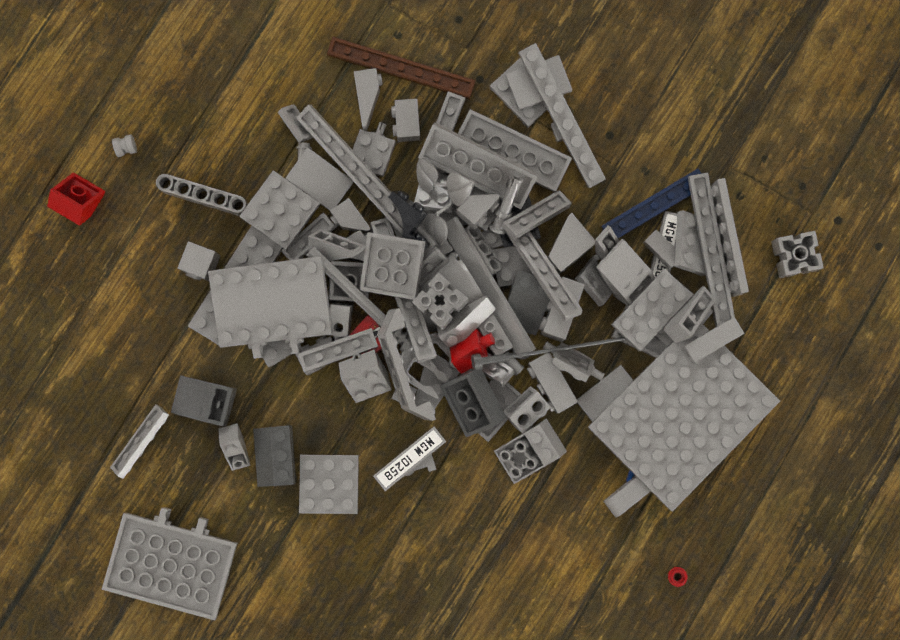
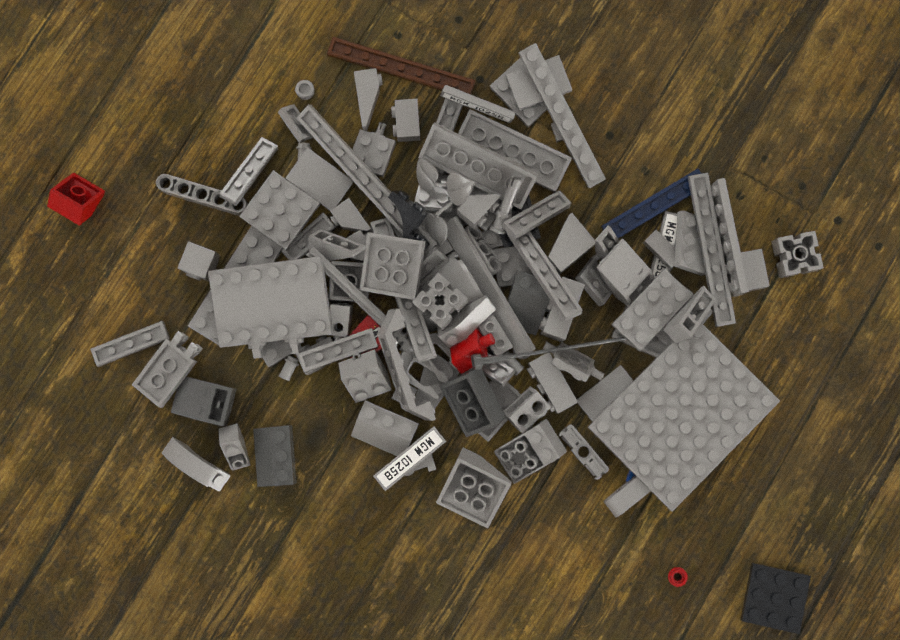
light grey hinge [102,507,237,620] -> none
light grey plate [110,404,169,479] -> none
light grey wheel [112,134,137,157] -> none
light grey plate [299,455,359,514] -> none
light grey tile [683,317,745,363] -> none
none -> light grey tile [90,321,170,367]
none -> light grey tile [132,331,203,408]
none -> light grey arch [162,437,230,492]
none -> light grey tile [219,137,278,206]
none -> light grey pin [279,355,299,381]
none -> light grey tile [295,80,315,100]
none -> light grey slope [351,400,419,456]
none -> light grey slope [436,447,512,528]
none -> light grey tile [440,85,516,123]
none -> light grey piece [558,425,609,480]
none -> black plate [740,563,811,634]
none -> light grey brick [741,249,770,291]

